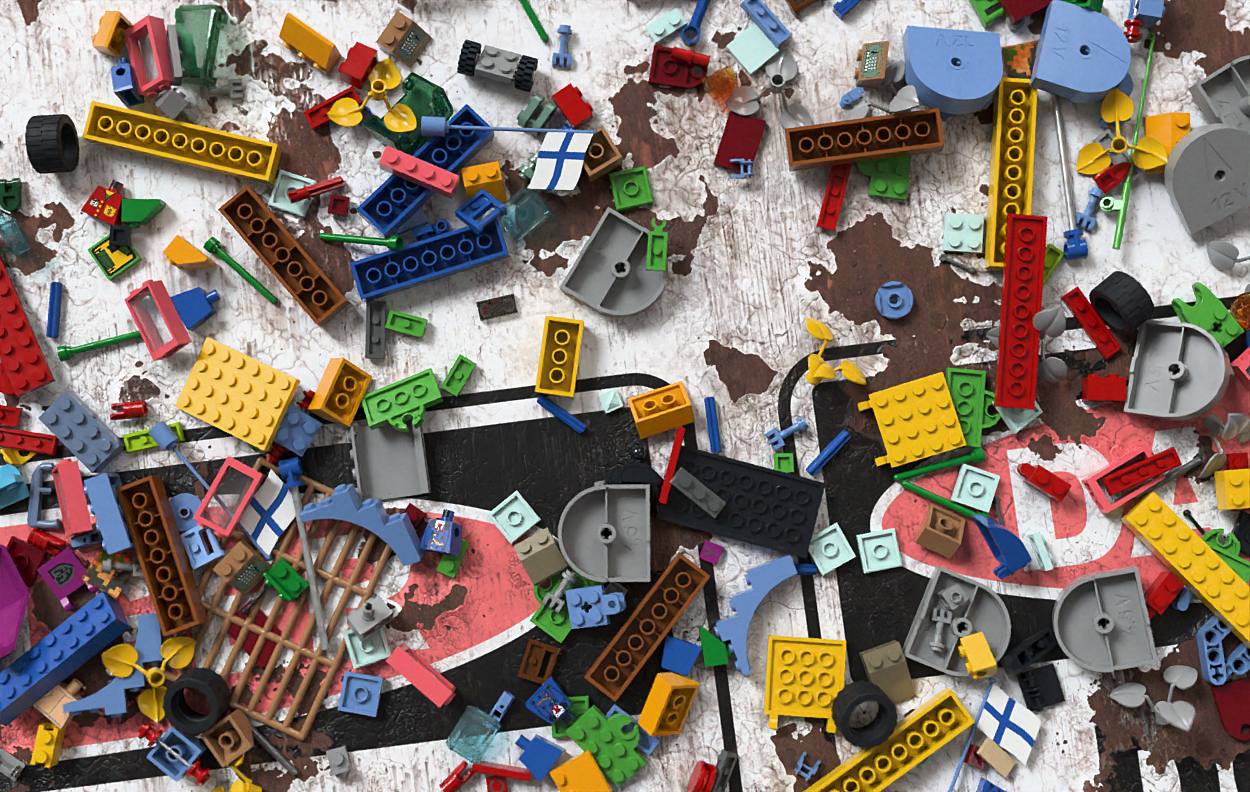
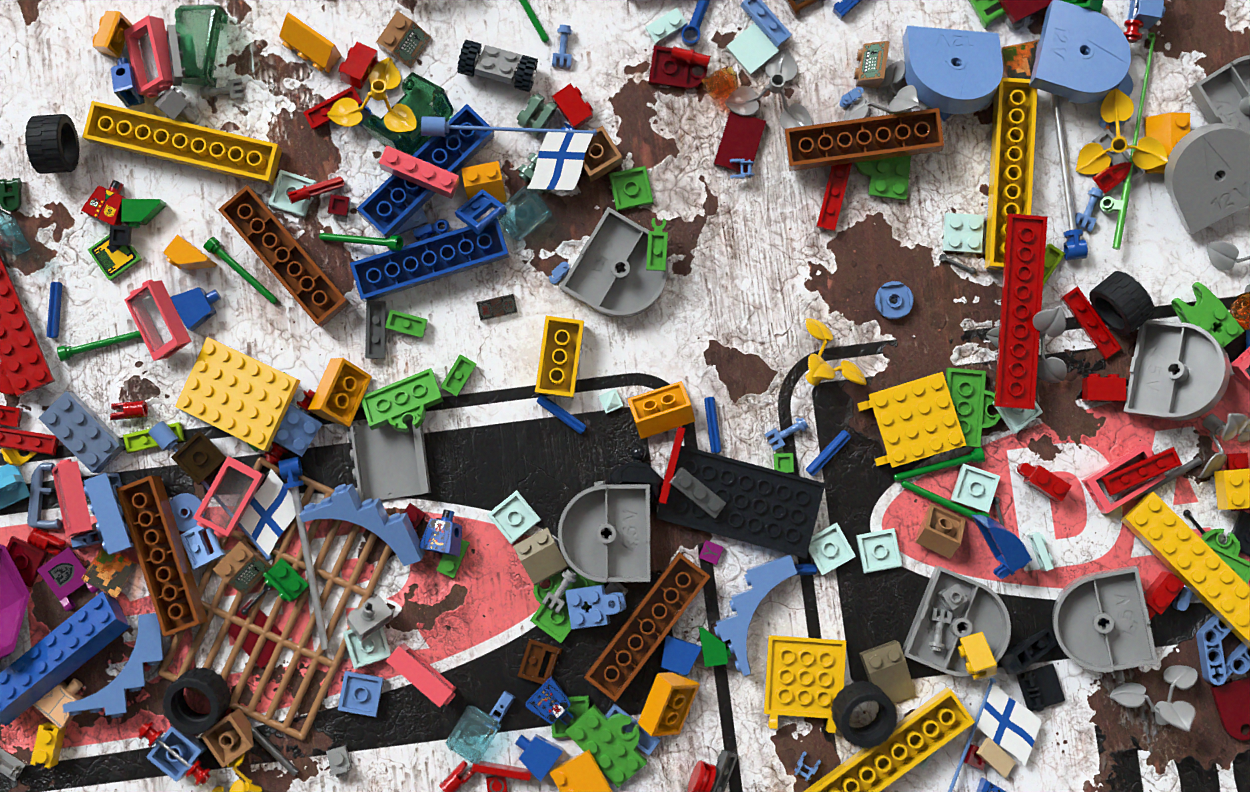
light grey hinge [102,557,144,577] -> none
yellow plant [102,636,196,723] -> none
none -> dark brown panel [171,430,227,485]
none -> medium blue piece [549,262,570,284]

